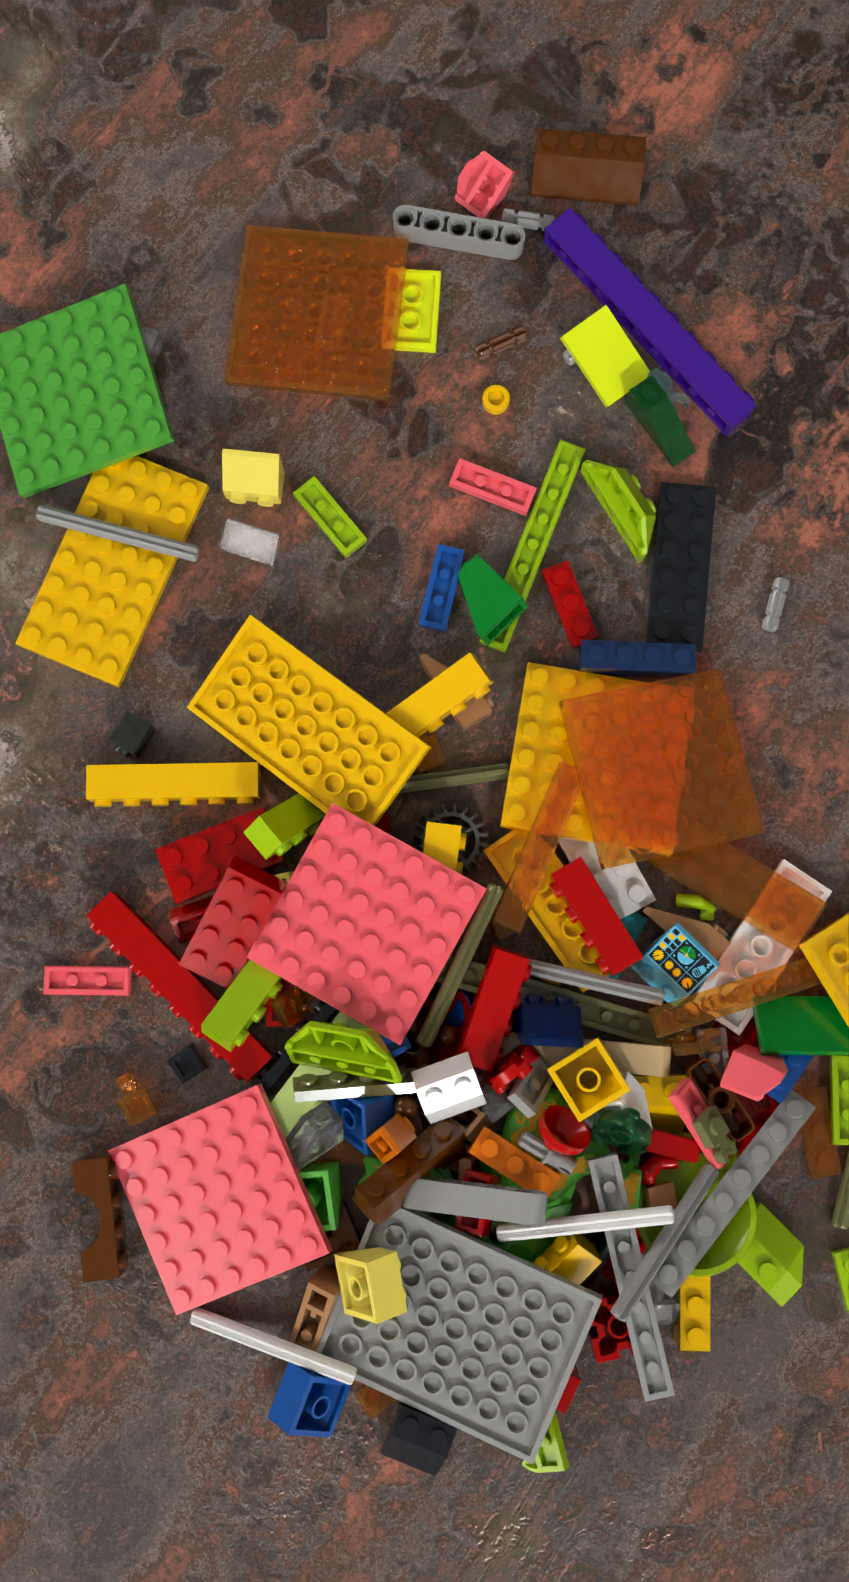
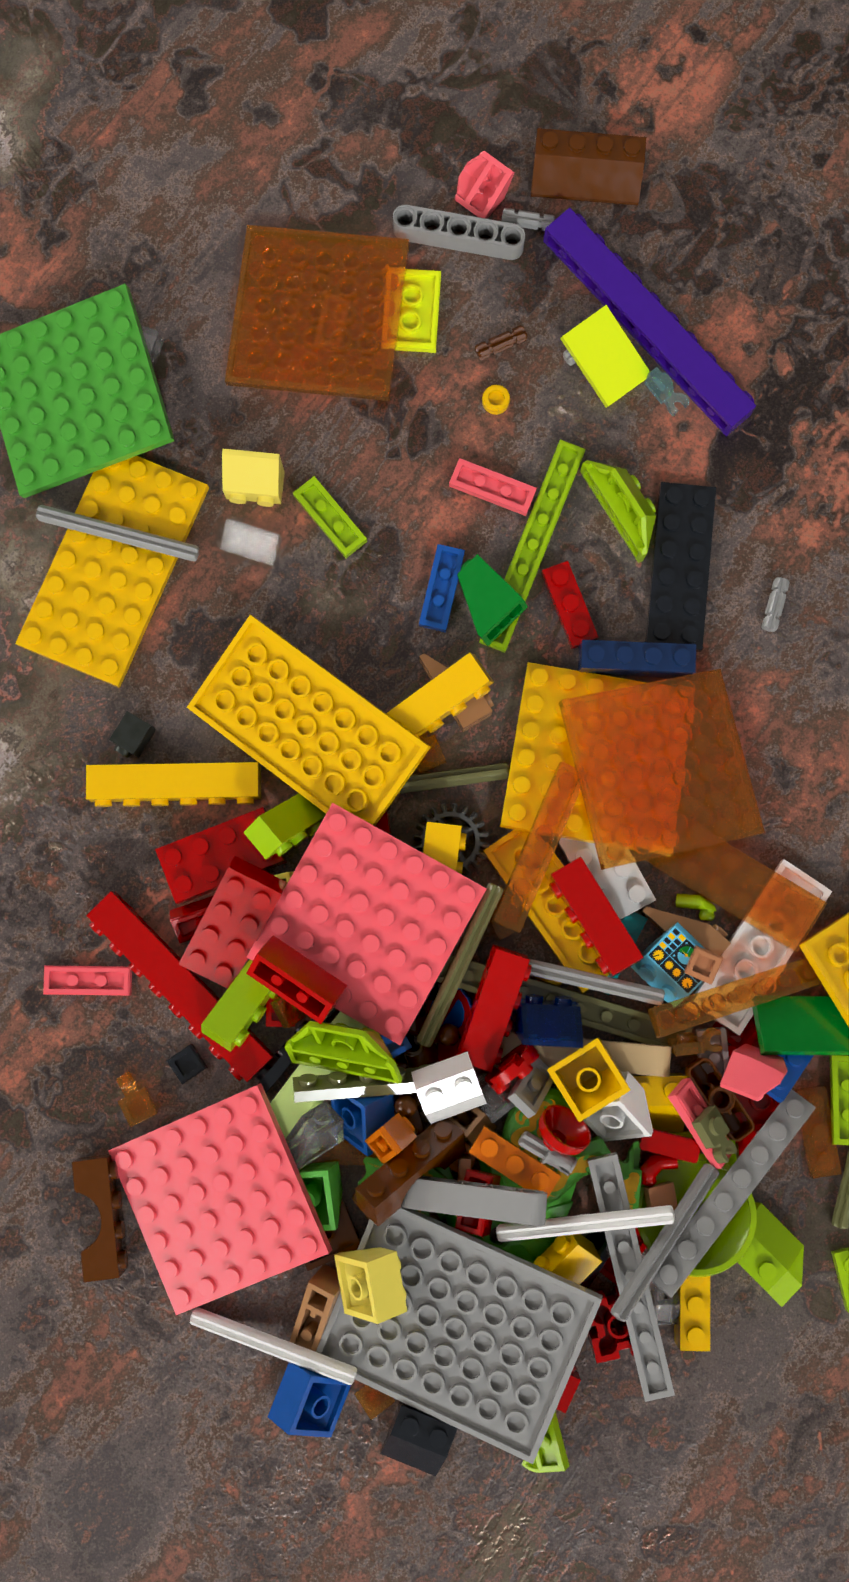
clear green plate [592,1107,653,1155] -> none
dark green slope [625,375,696,467] -> none
none -> red brick [246,935,348,1024]
none -> nougat tile [684,945,723,985]

